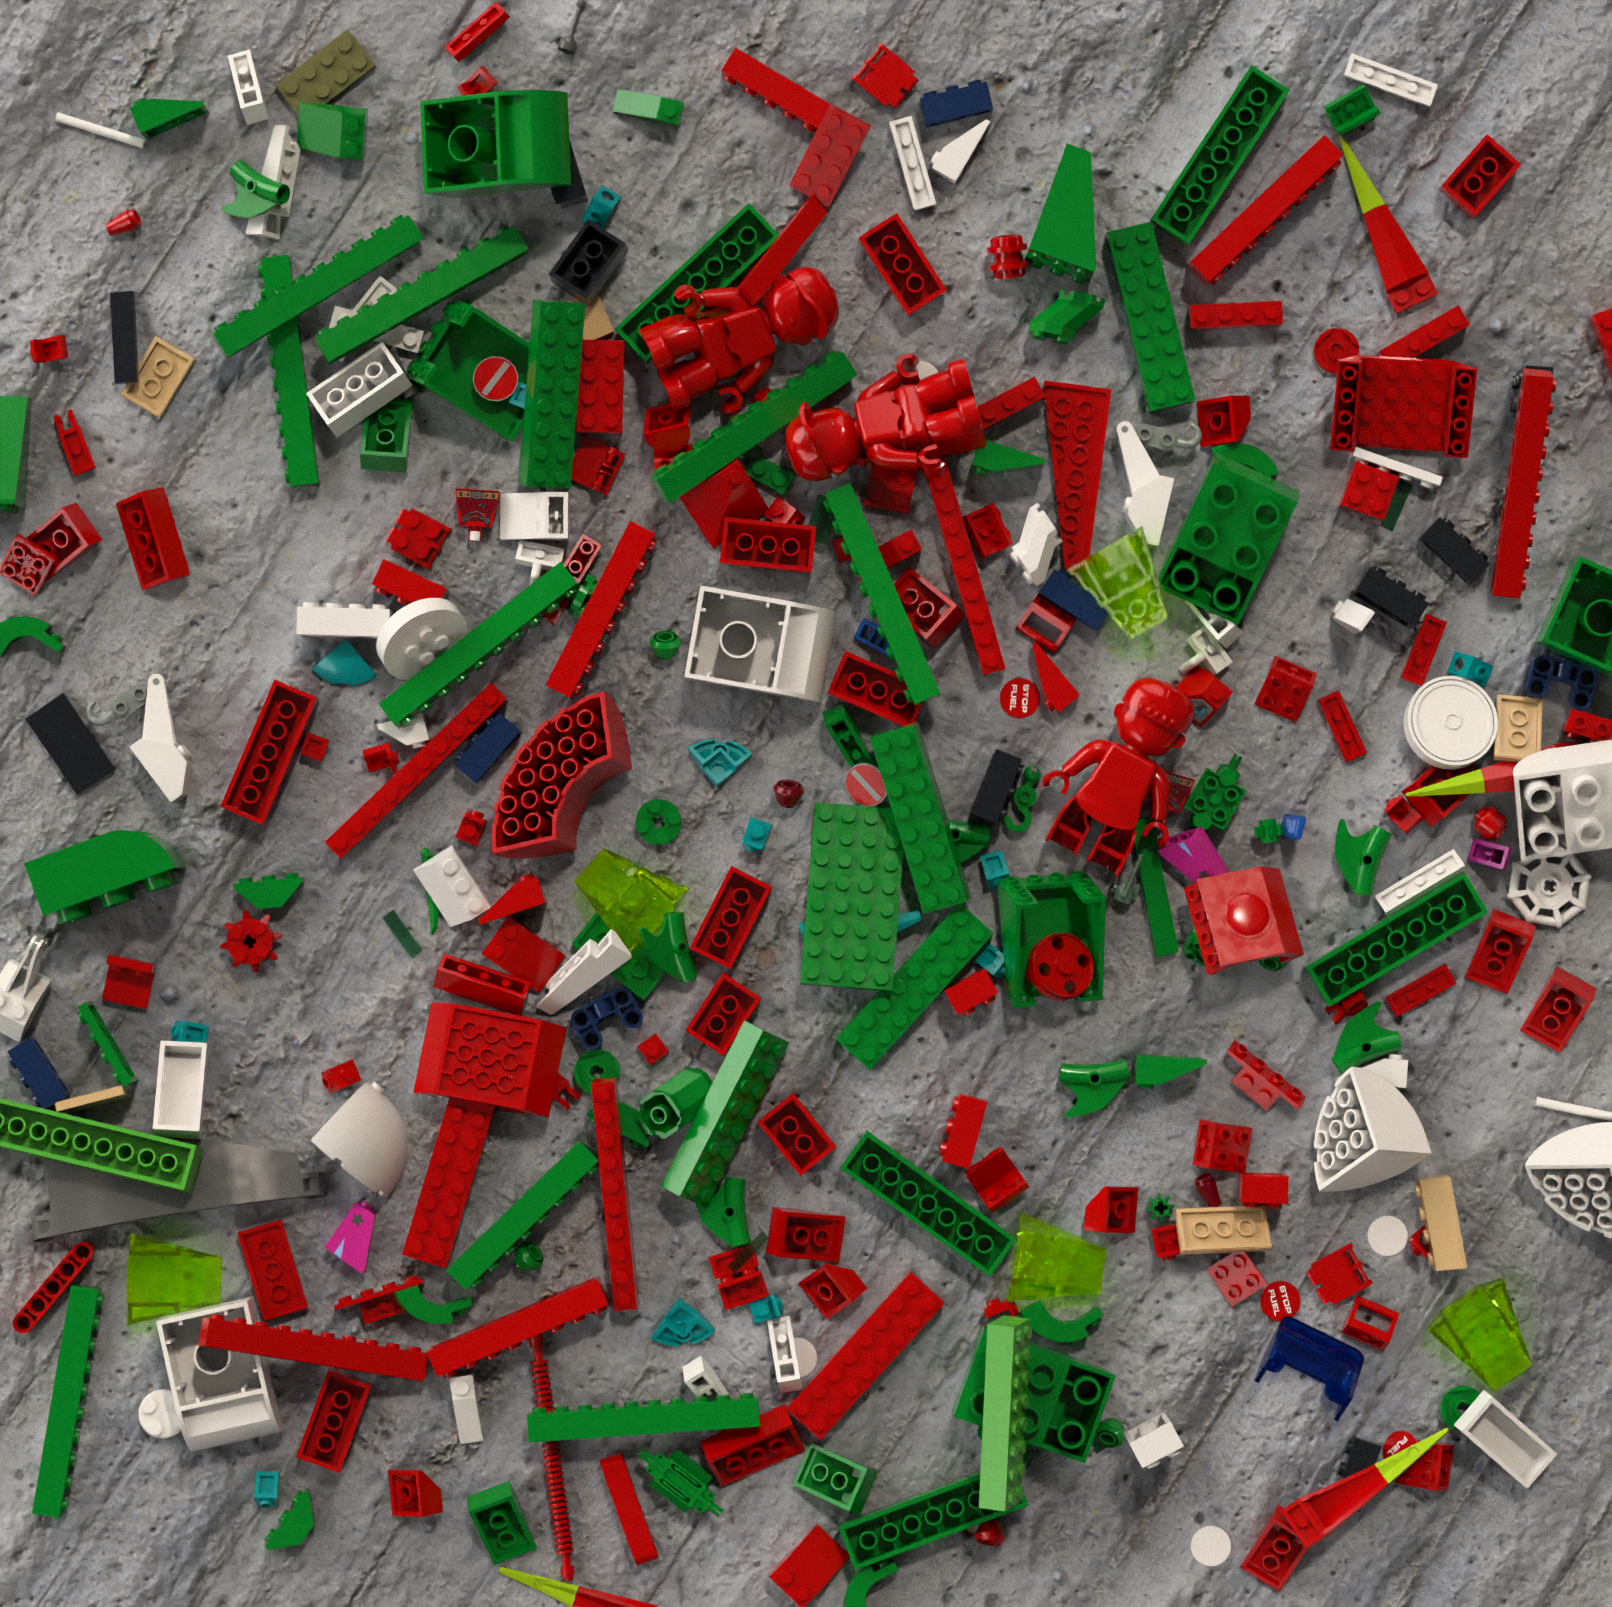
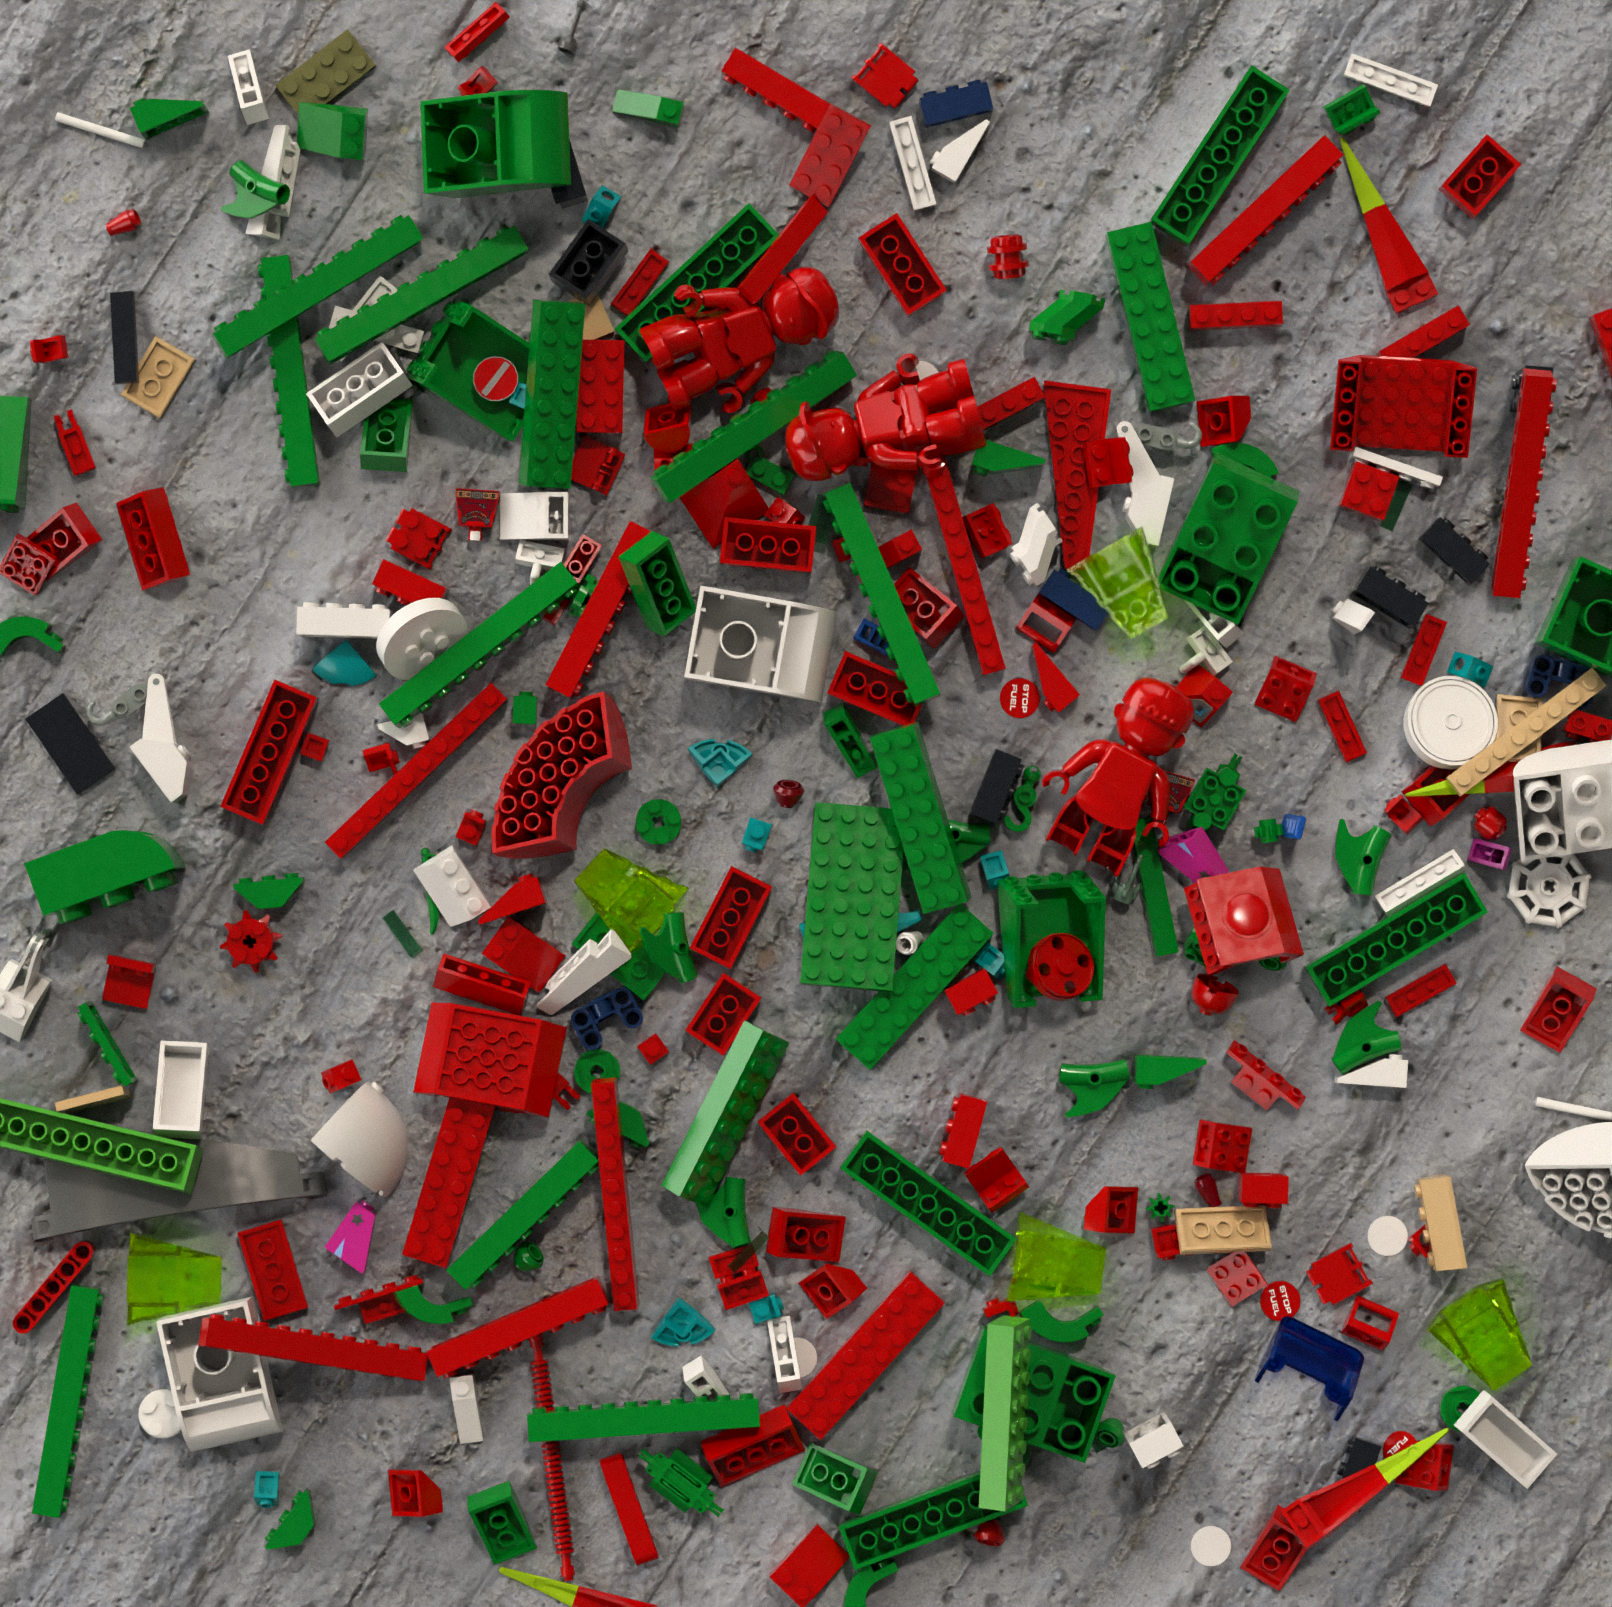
dark blue brick [7,1036,71,1109] -> none
teal bracket [170,1020,209,1043] -> none
red brick [296,1367,373,1473] -> none
dark blue brick [455,713,521,783] -> none
green brick [637,1067,713,1139] -> none
green cone [650,631,681,660] -> none
red piece [845,763,887,807] -> none
green windscreen [1025,143,1096,284] -> none
red tile [1313,328,1360,374] -> none
white brick [1314,1067,1432,1192] -> none
red slope [1465,909,1536,994] -> none
none -> green brick [513,691,538,725]
none -> red tile [611,249,670,316]
none -> green brick [619,531,696,637]
none -> white cone [896,931,923,955]
none -> red bracket [1083,437,1134,488]
none -> red cylinder [1191,973,1239,1016]
none -> tan plate [1446,668,1607,797]

